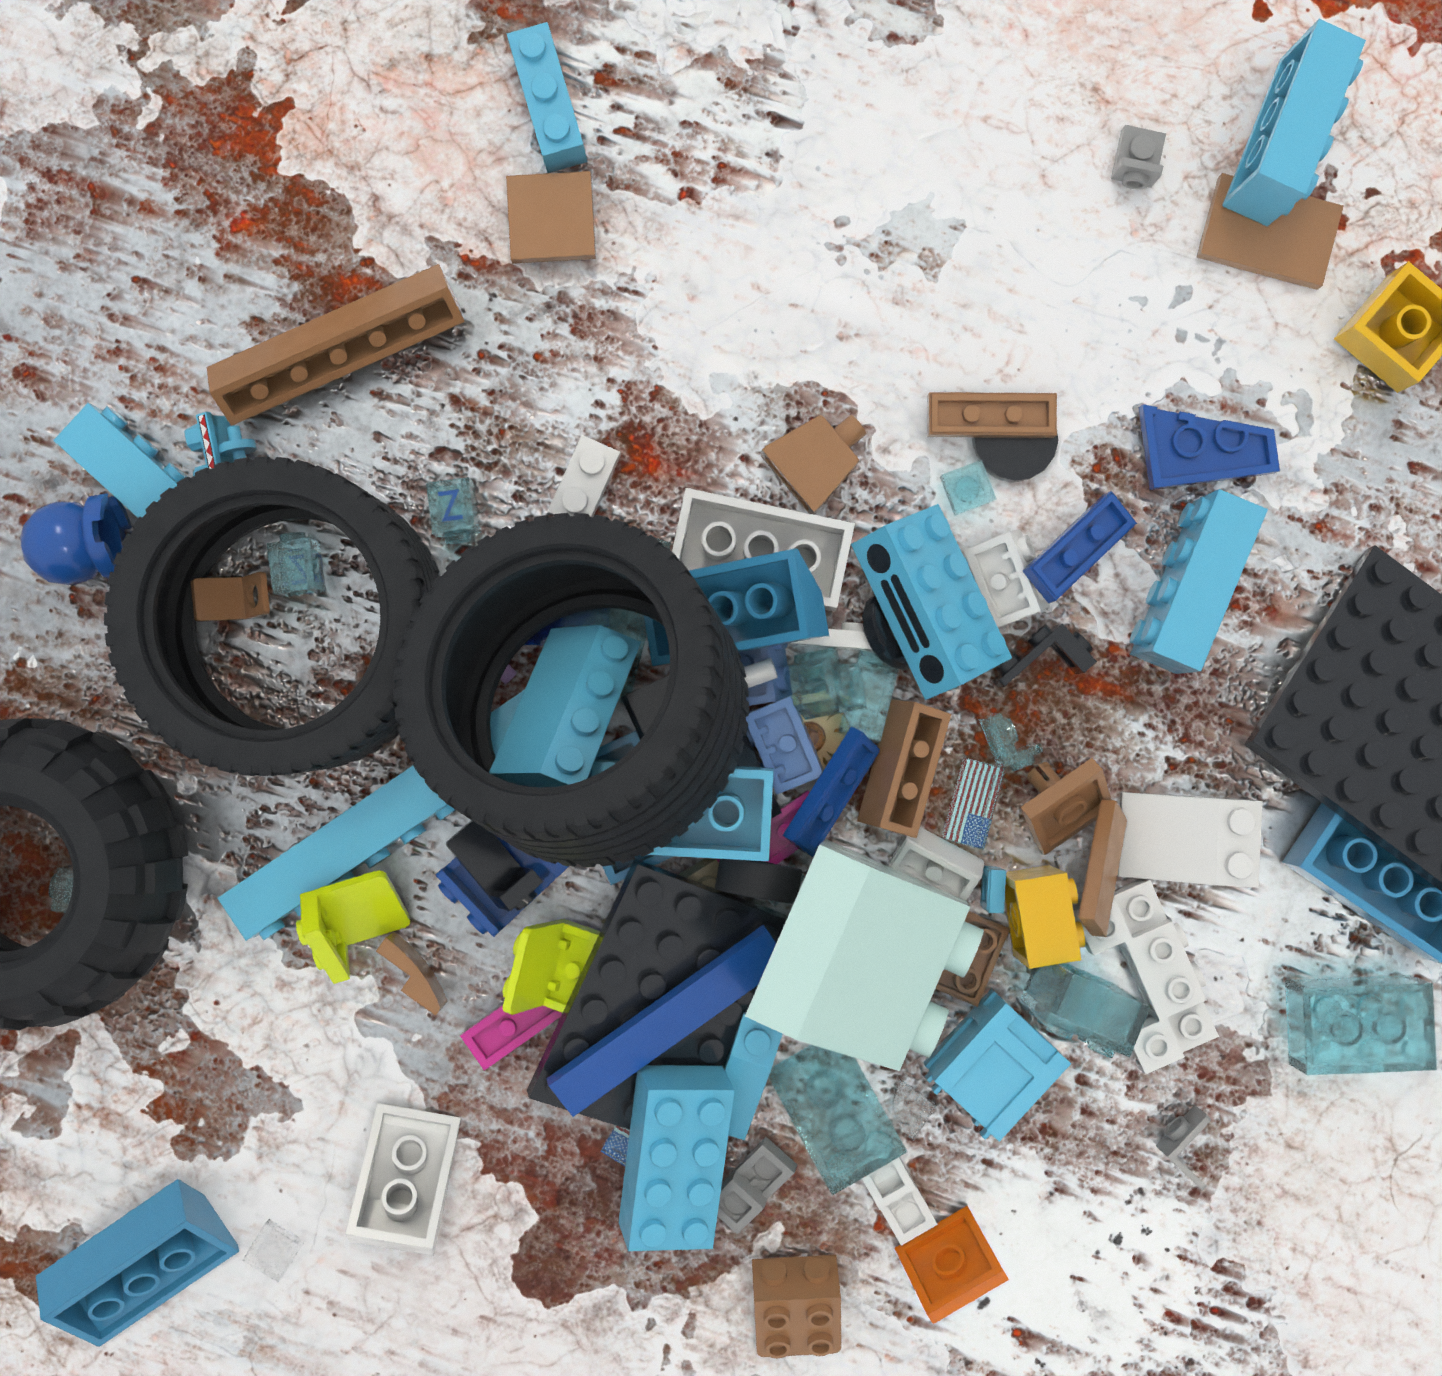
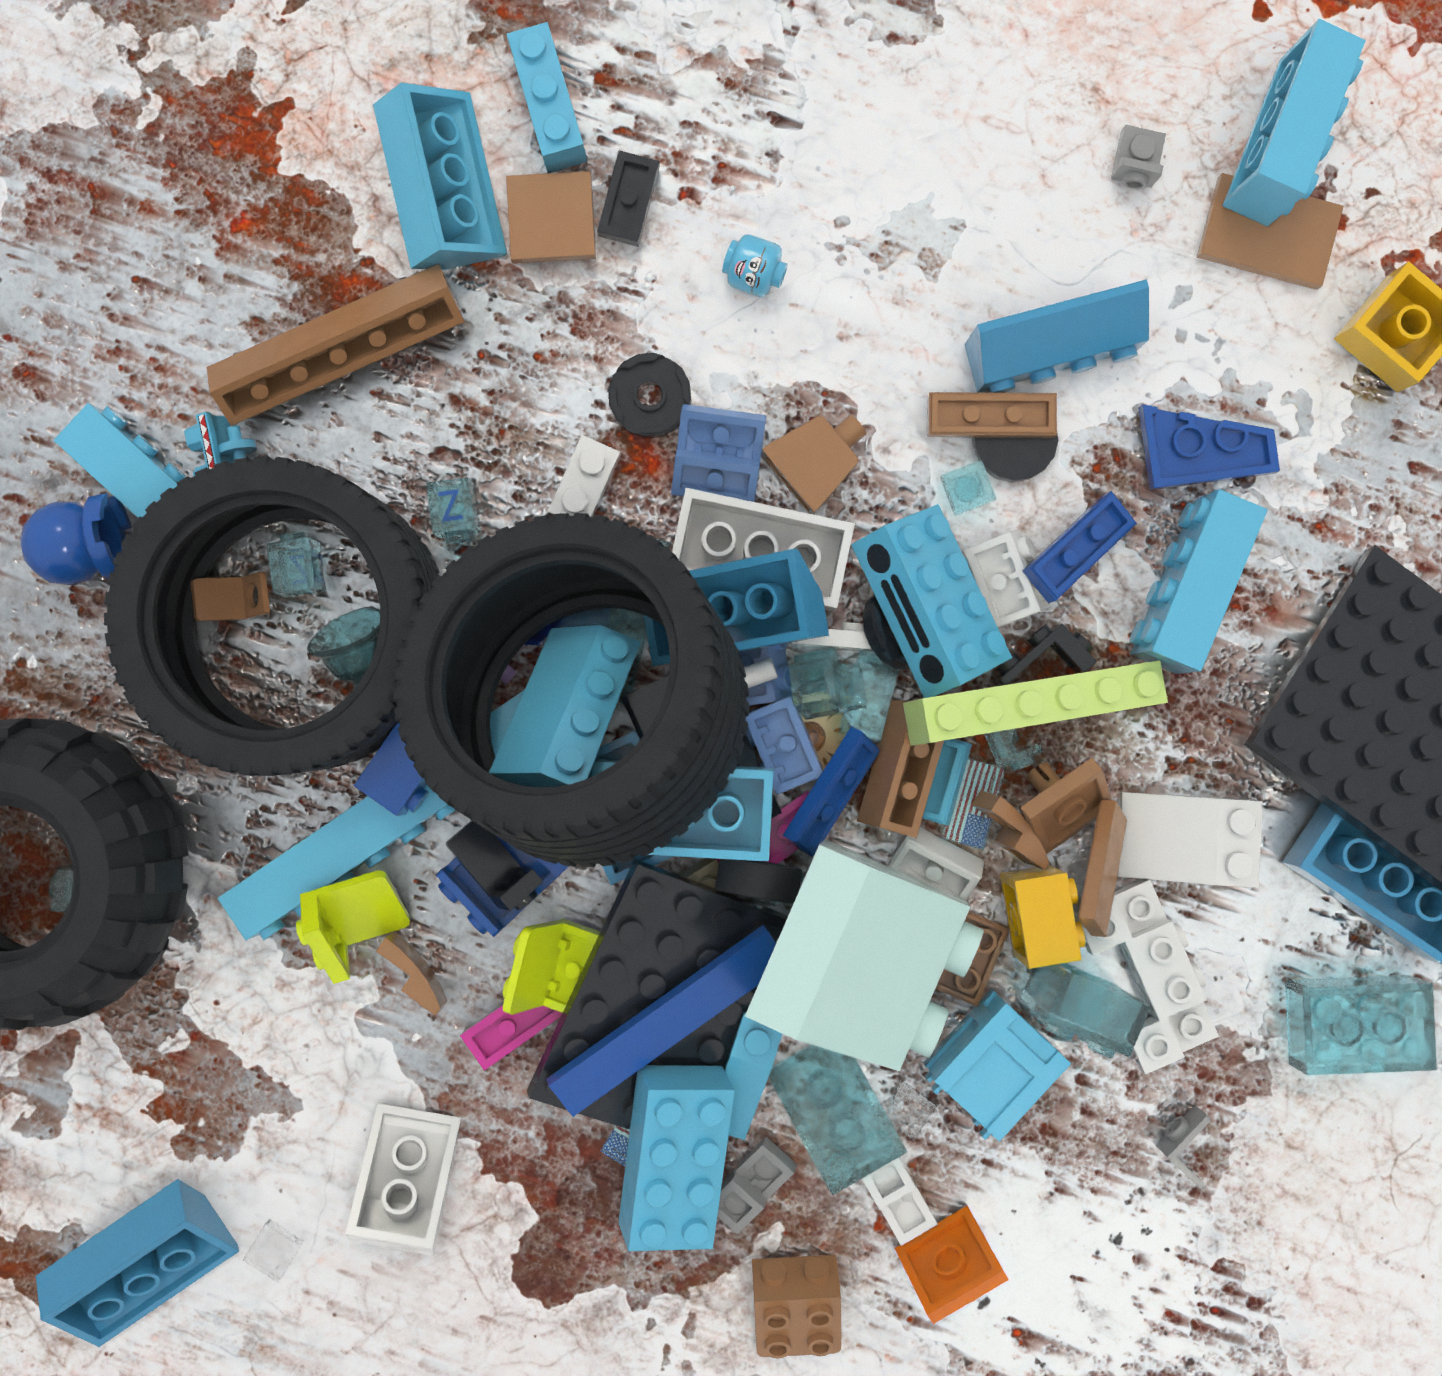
medium azure tile [980,866,1006,914] -> none
none -> clear light blue hat [307,608,380,688]
none -> blue brick [353,722,429,816]
none -> medium azure slope [373,82,507,270]
none -> black plate [597,150,660,247]
none -> black tile [608,353,692,438]
none -> medium blue slope [671,404,766,502]
none -> medium azure head [722,234,788,297]
none -> yellowish green brick [903,660,1168,746]
none -> medium azure tile [922,739,972,826]
none -> dark azure slope [964,279,1149,393]
none -> medium nougat slope [972,790,1049,870]

